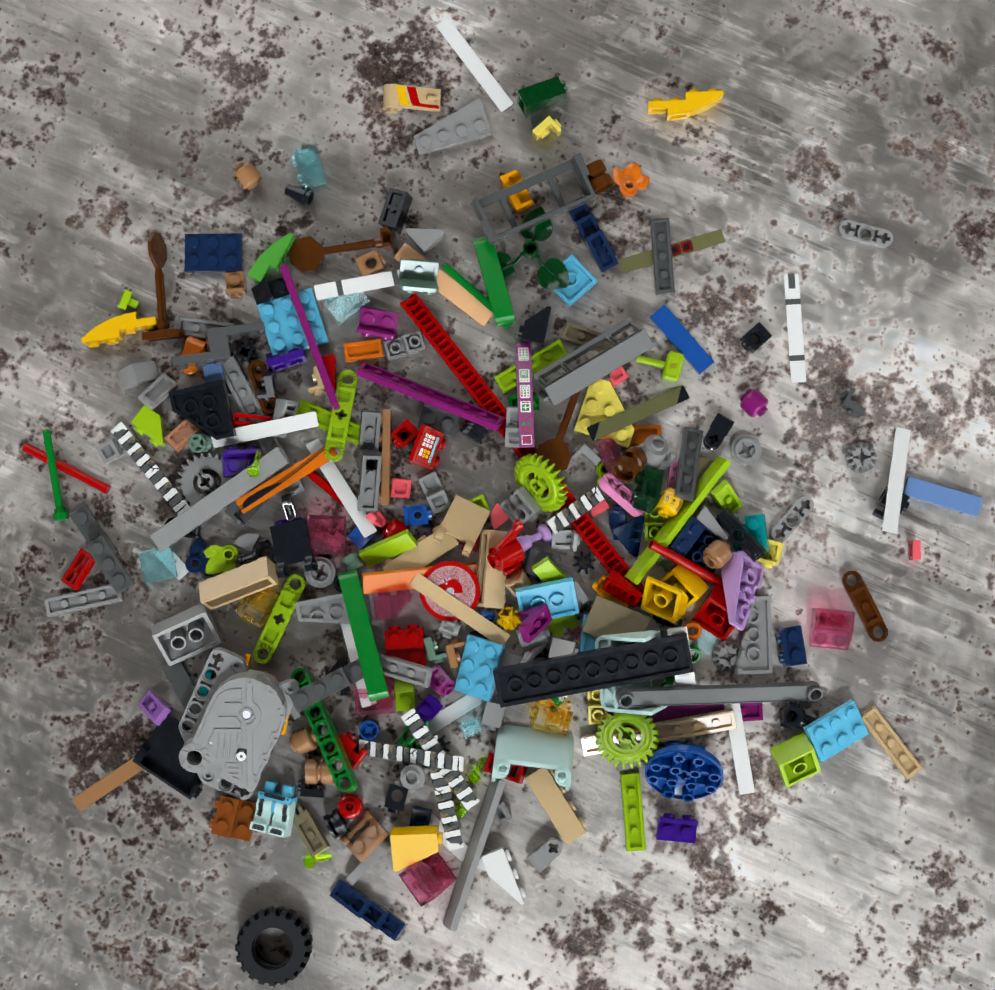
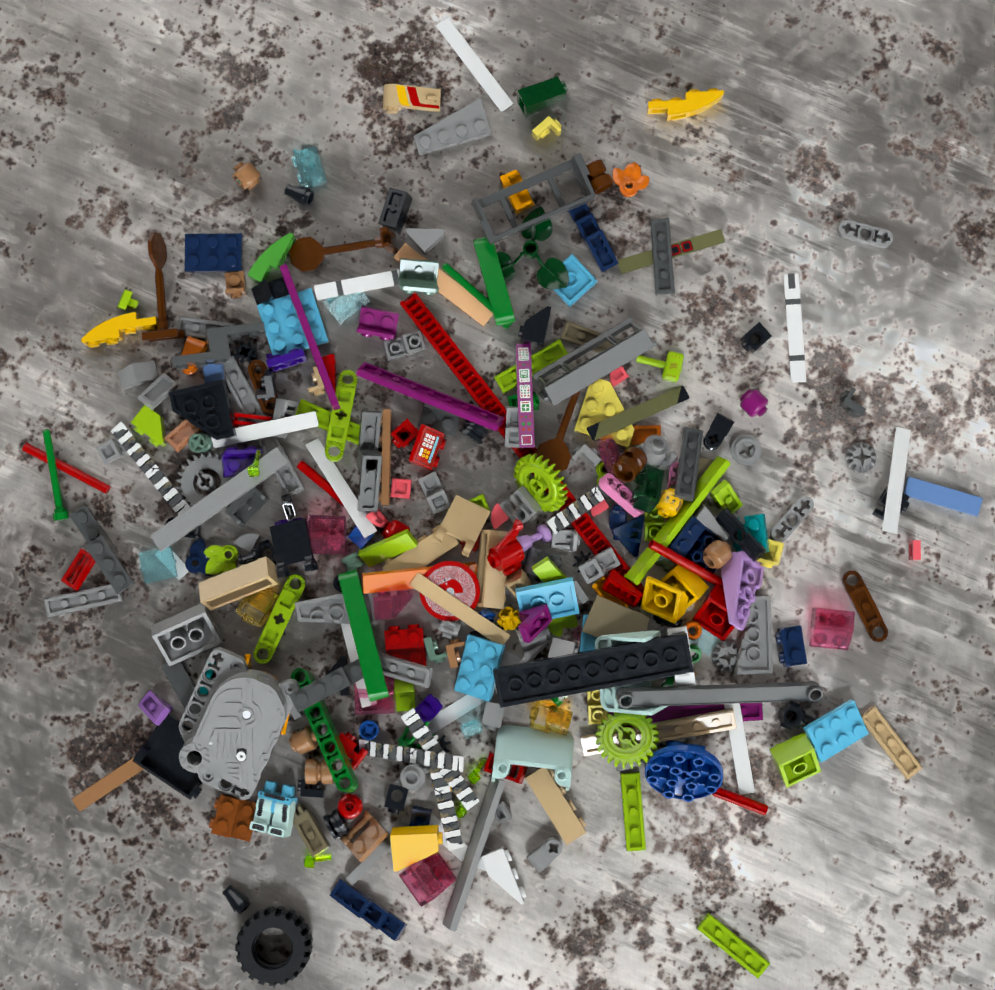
orange sticker [236,446,338,513] -> none
light grey gear [305,557,336,588] -> none
orange tile [343,338,384,363] -> none
medium nougat brick [355,250,386,276] -> none
blue brick [403,505,432,527] -> none
magenta bracket [430,663,456,697] -> none
blue tile [650,304,714,375] -> none
dark purple bracket [656,813,698,843] -> none
none -> black cone [222,885,251,915]
none -> light grey slope [578,547,621,584]
none -> lime tile [697,913,770,979]
none -> red axle [712,787,768,815]

